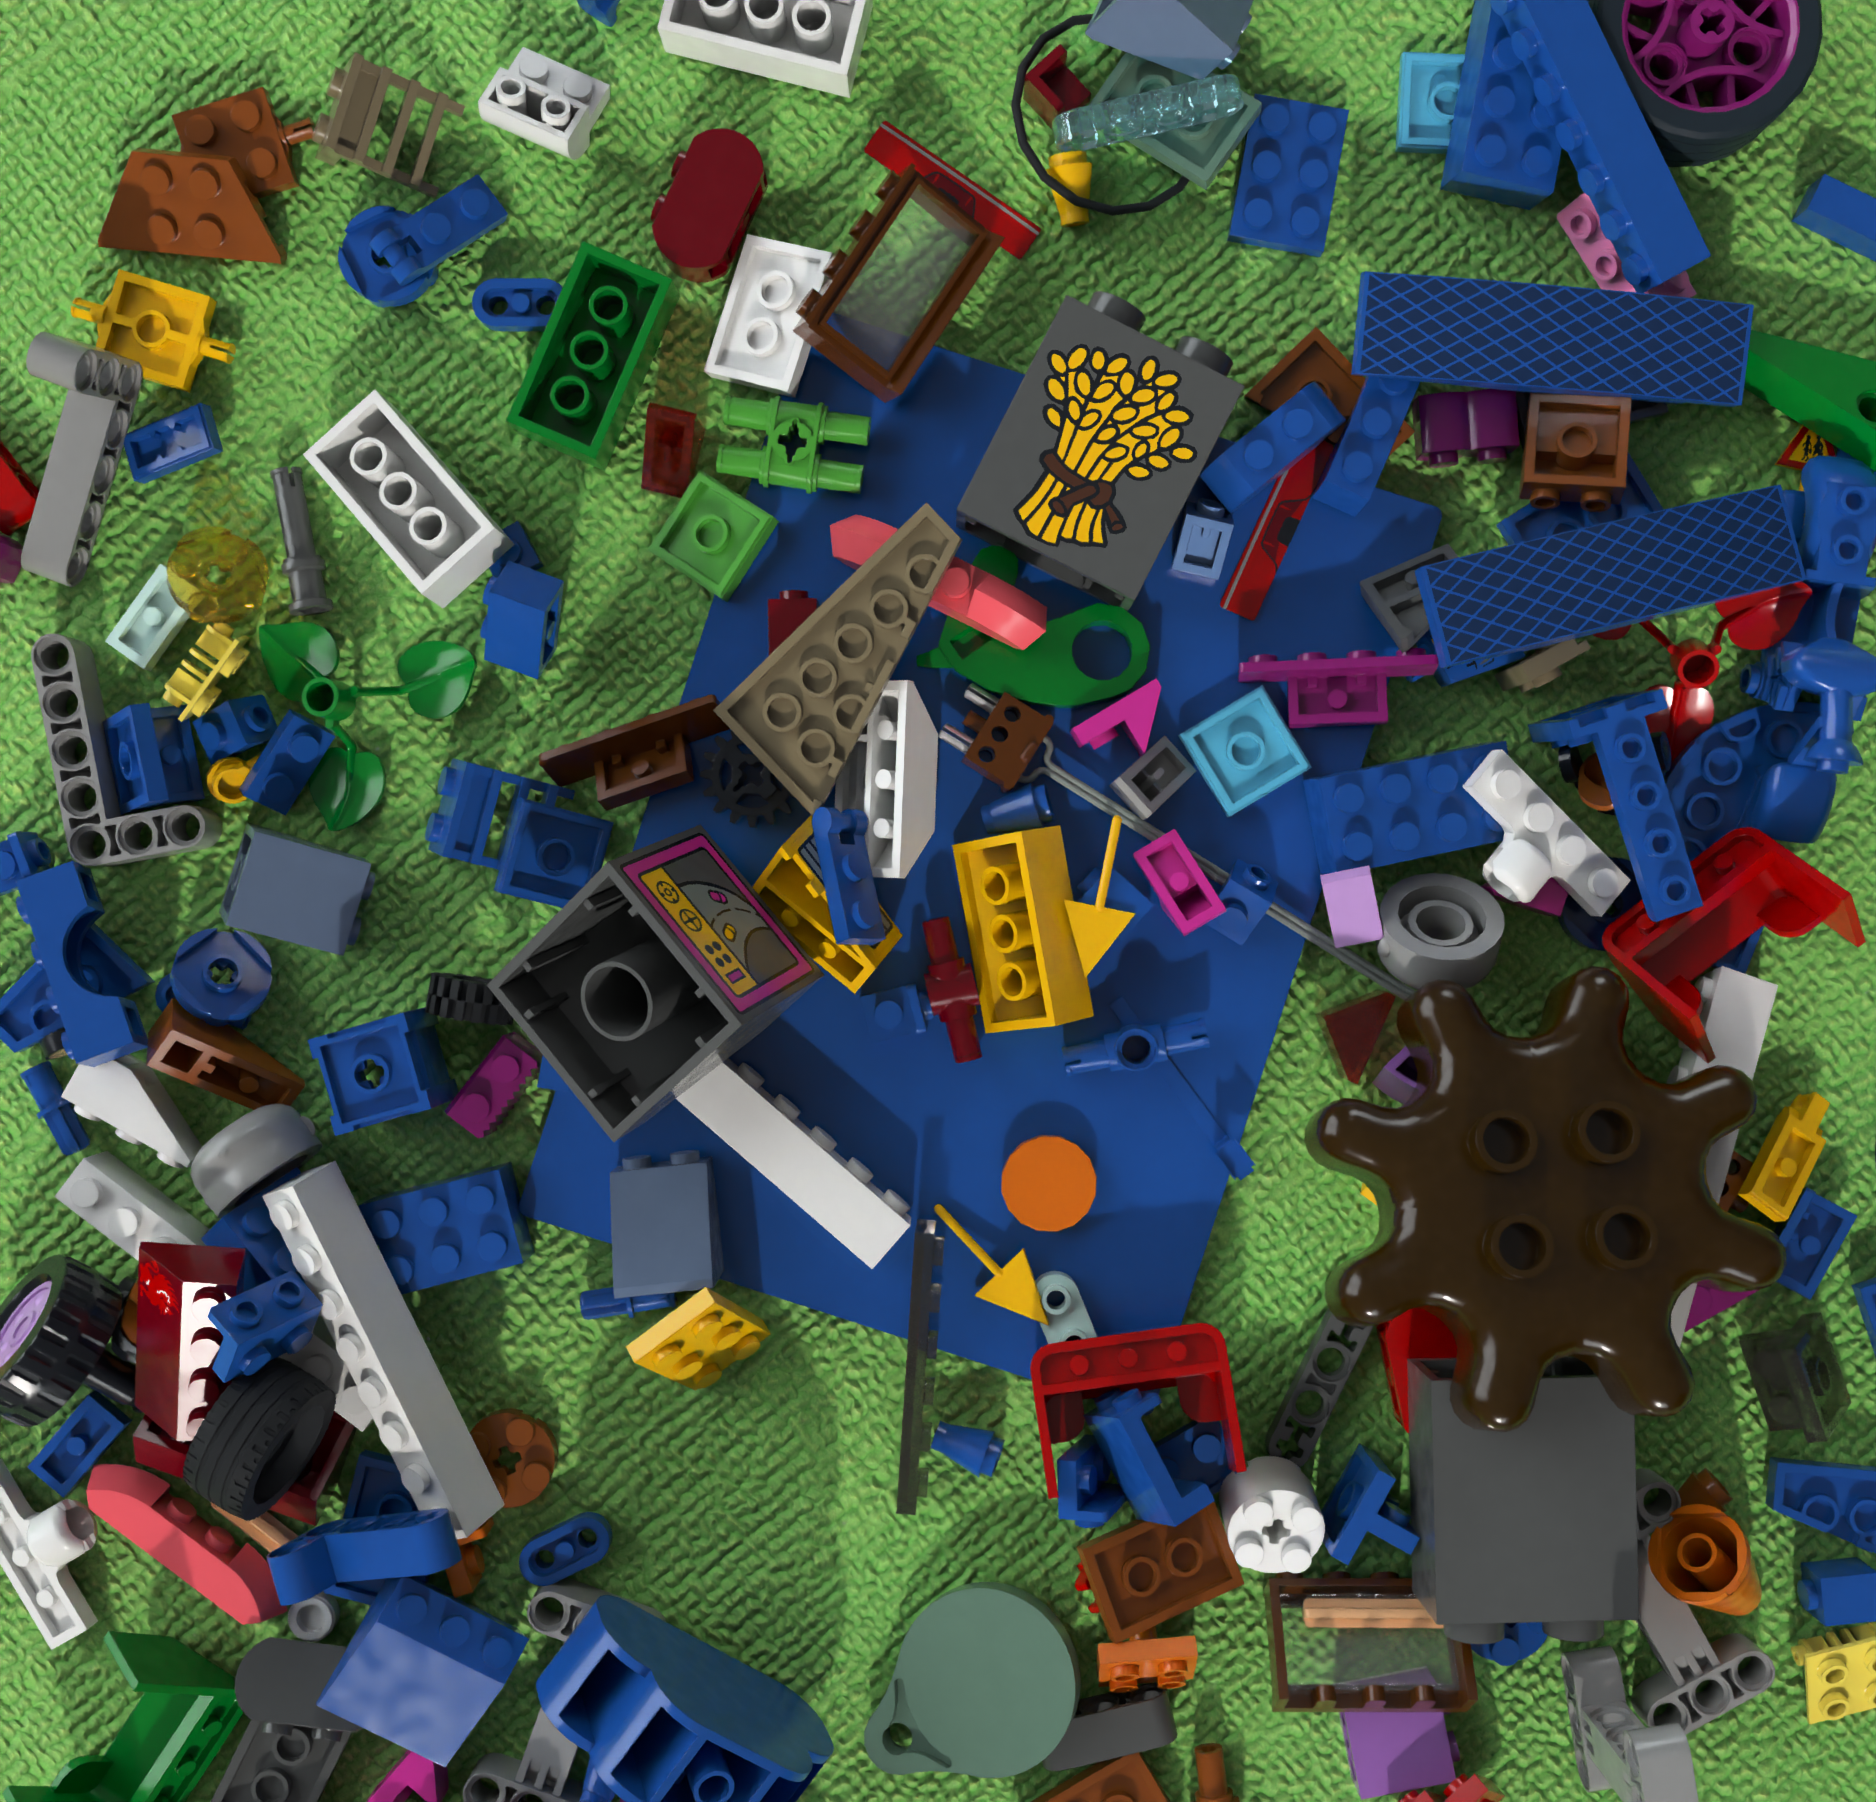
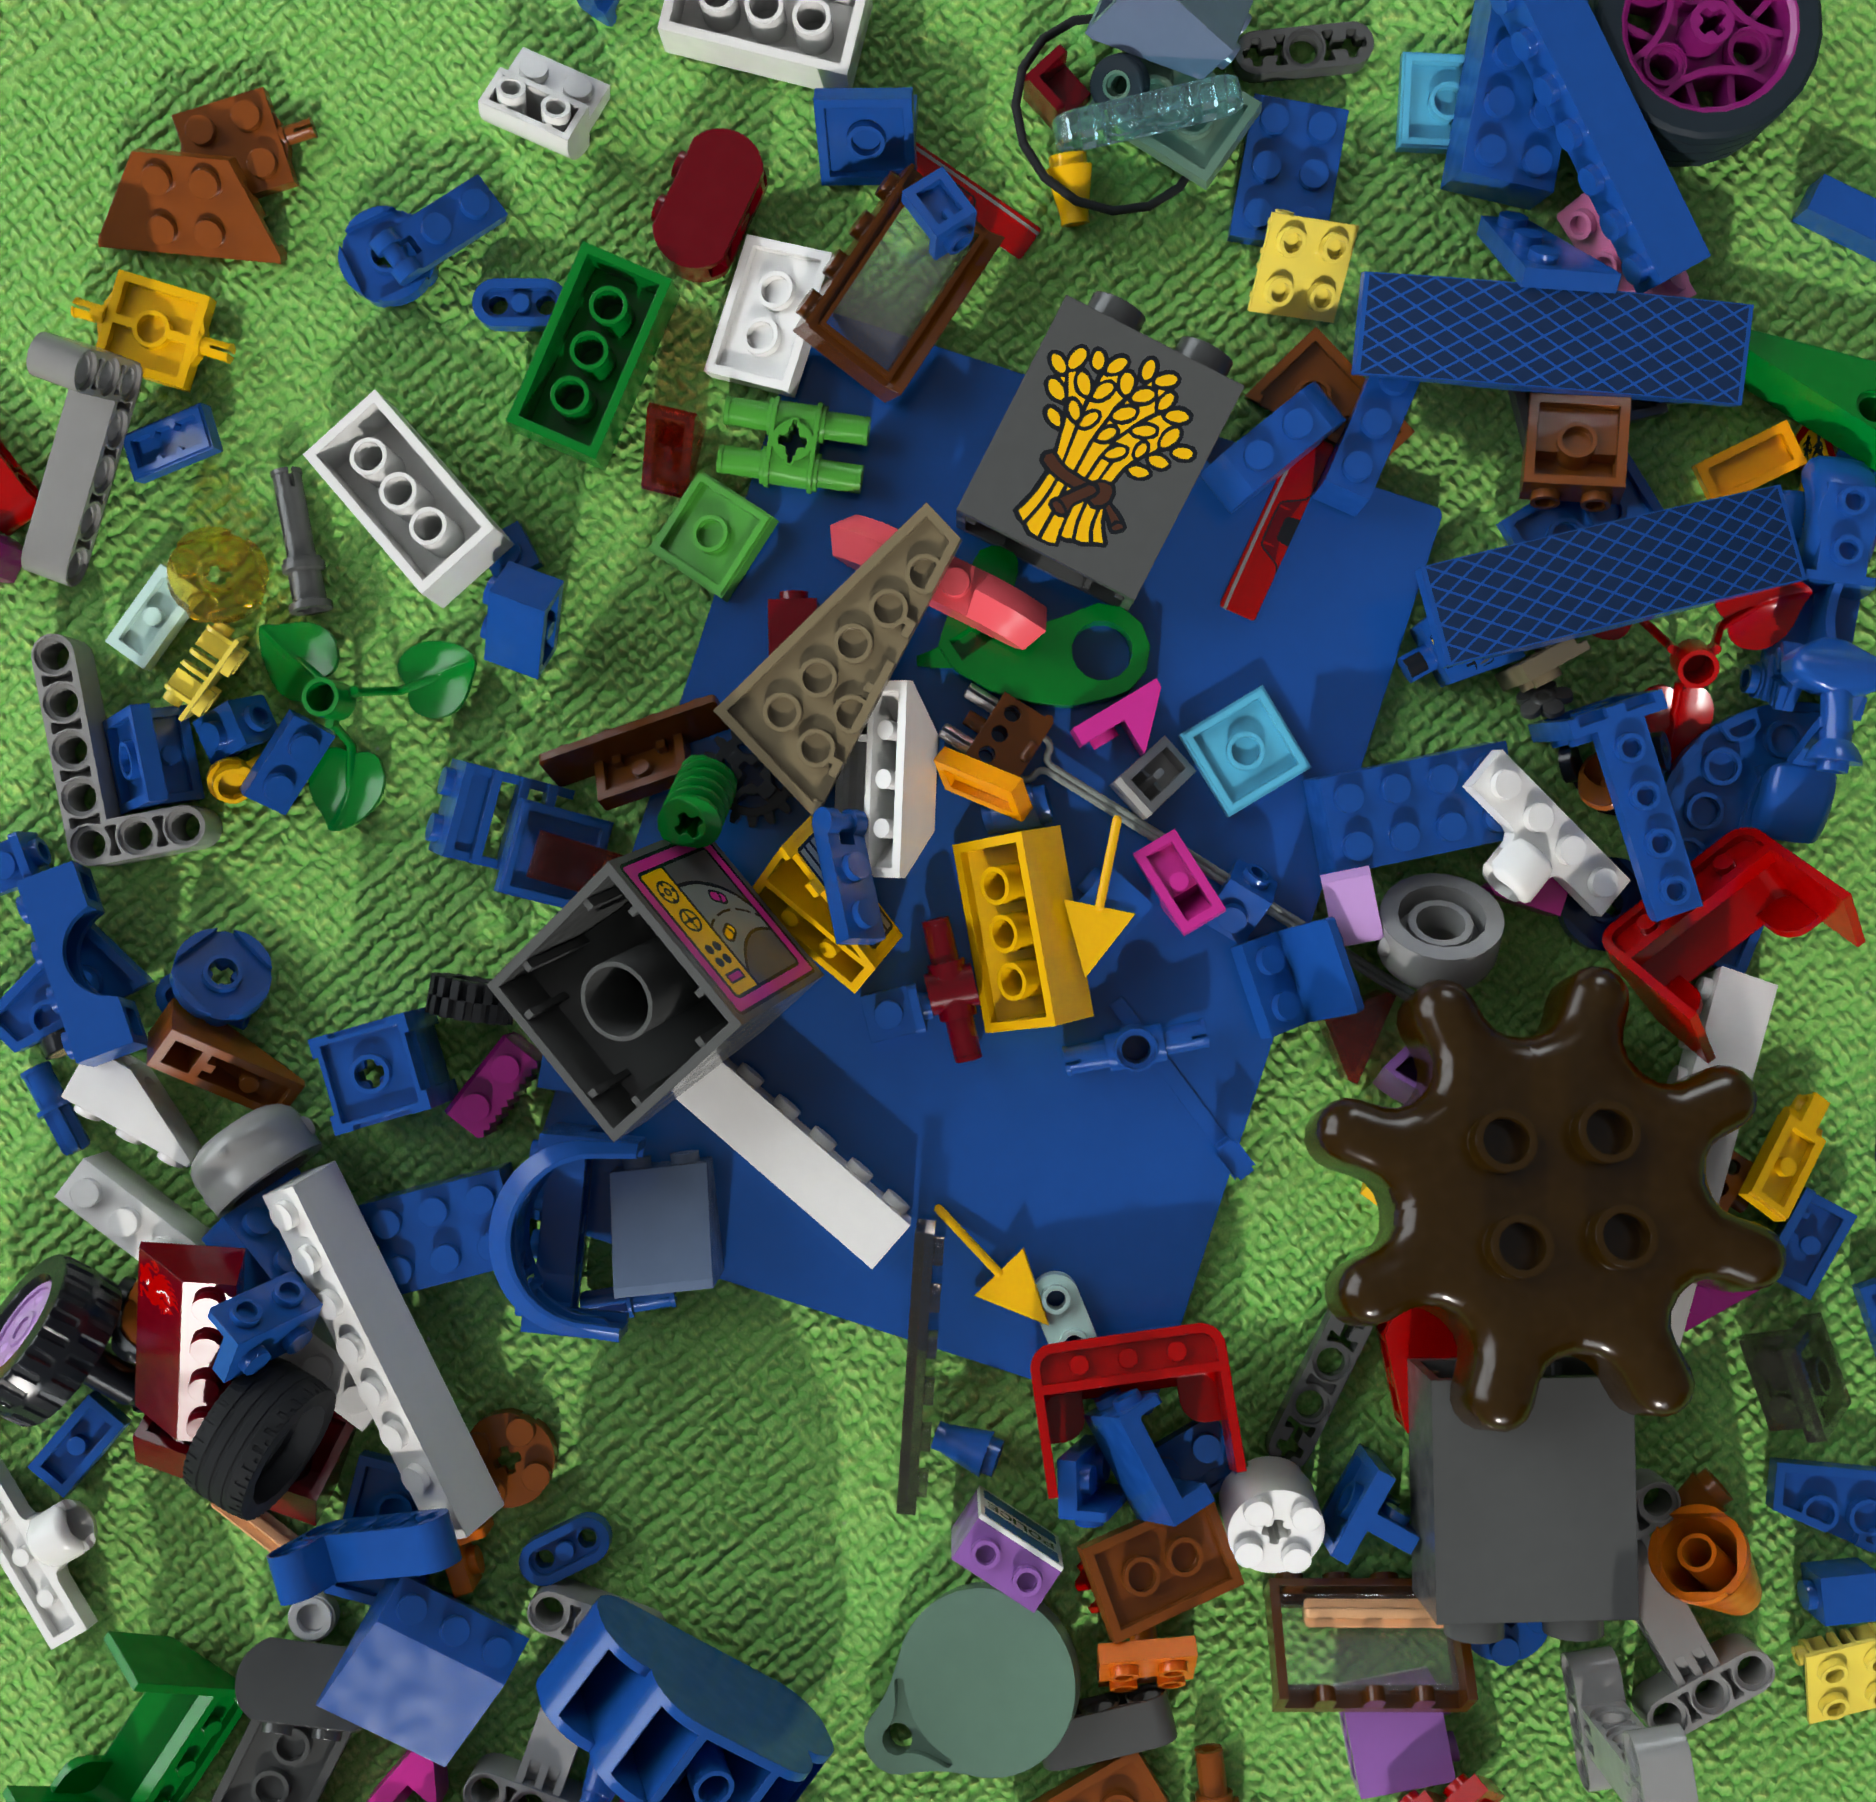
coral brick [86,1464,288,1625] -> none
sand blue slope [219,822,375,956] -> none
dark tan plate [312,52,465,198] -> none
yellow plate [626,1287,771,1391] -> none
orange tile [1001,1135,1097,1232] -> none
medium blue bracket [1171,498,1234,580] -> none
magenta bracket [1238,648,1439,728] -> none
dark grey wing [1359,543,1458,653] -> none
magenta brick [1412,389,1520,468] -> none
none -> blue piece [489,1122,646,1343]
none -> clear red tile [526,830,623,892]
none -> green piece [658,755,737,848]
none -> blue bracket [813,87,918,186]
none -> blue bracket [901,166,977,260]
none -> light orange tile [933,746,1033,822]
none -> medium lavender piece [951,1485,1064,1613]
none -> black wheel [1090,53,1150,116]
none -> blue bracket [1230,916,1365,1039]
none -> dark grey beam [1232,21,1374,83]
none -> light yellow hinge [1247,209,1359,323]
none -> blue wing [1476,211,1622,294]
none -> dark grey plant [1516,681,1574,720]
none -> light orange tile [1691,420,1807,500]

